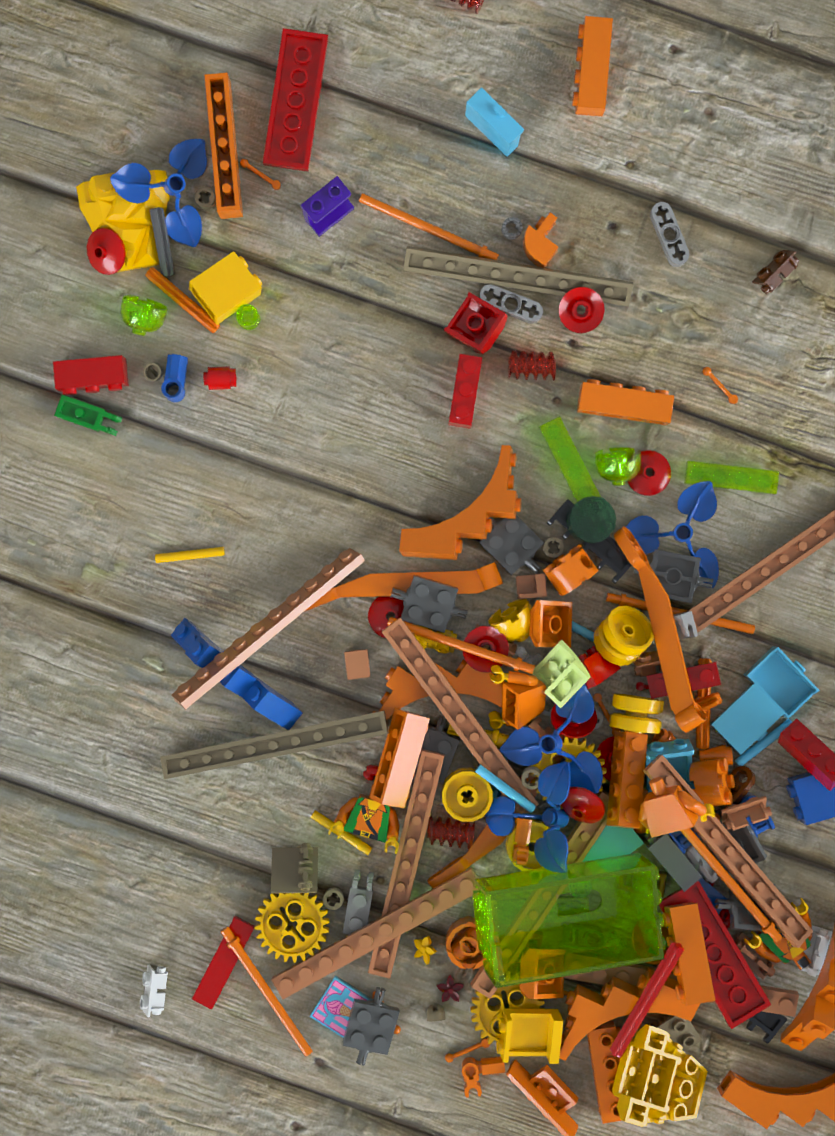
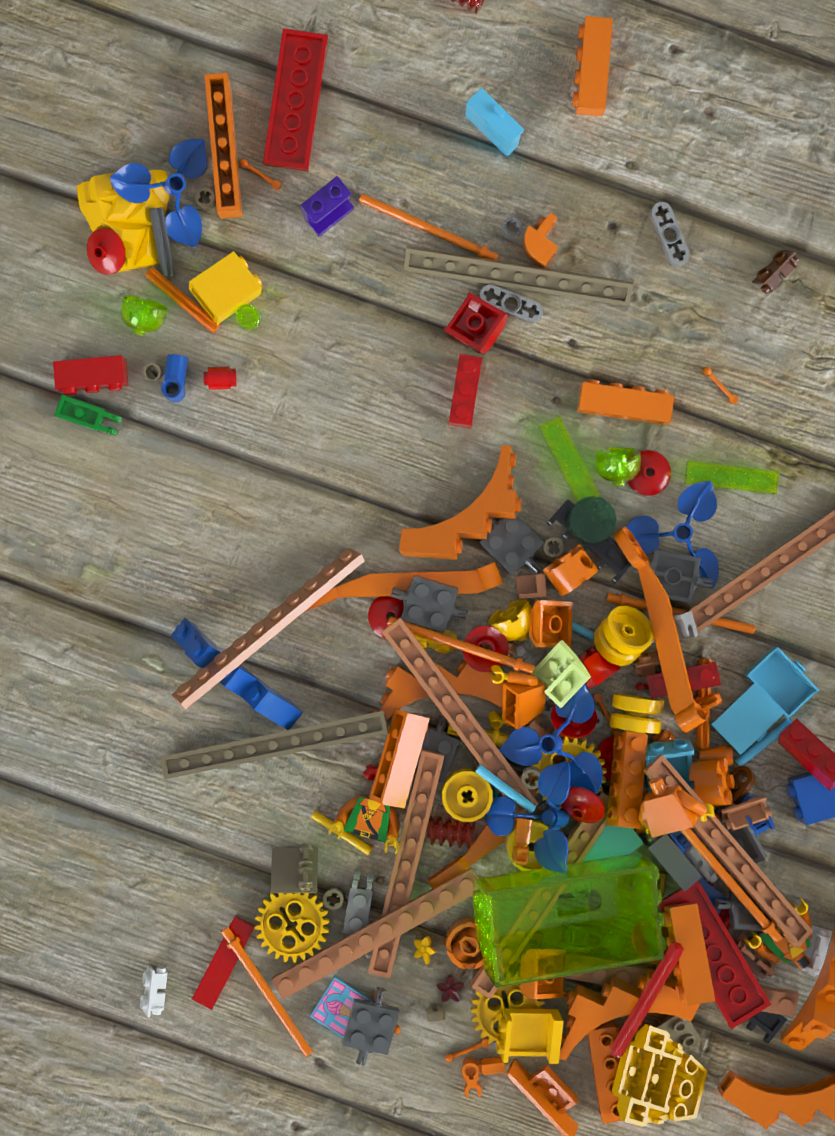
yellow bar [155,547,225,563] -> none
nougat panel [344,649,370,680] -> none
clear red piece [508,350,556,381] -> none
red dish [559,287,605,333] -> none

